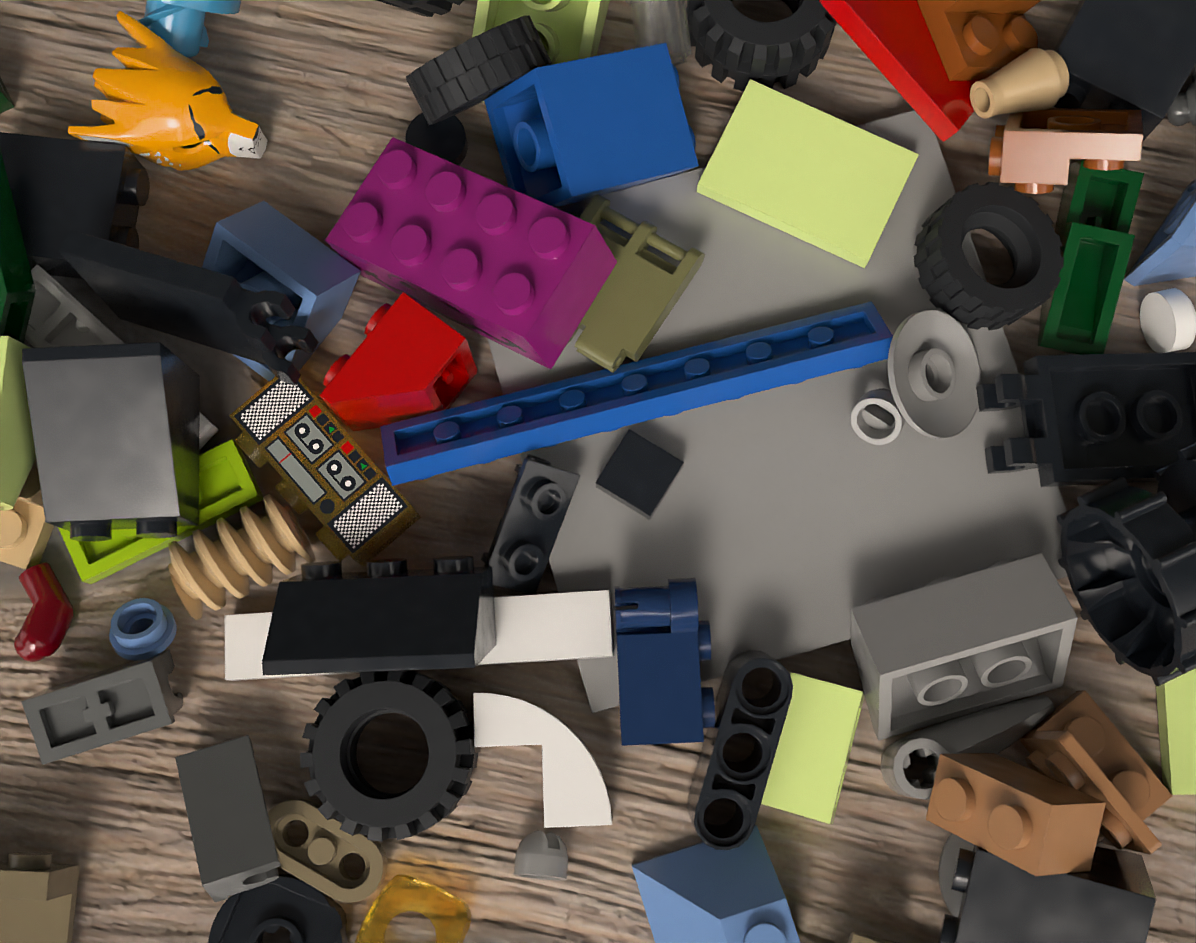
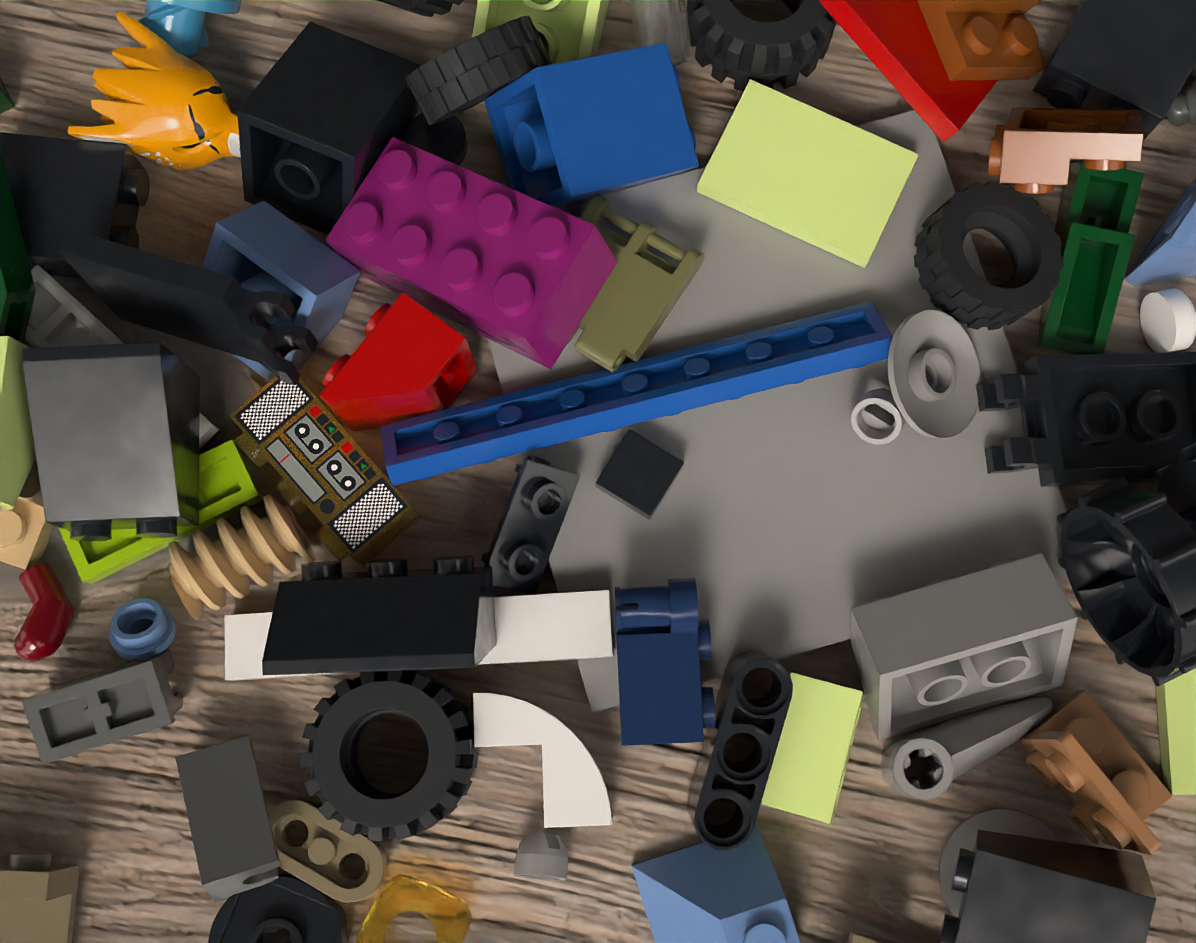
medium nougat brick [926,753,1106,876] -> none
tan cone [970,48,1069,119] -> none
none -> black slope [237,21,421,235]

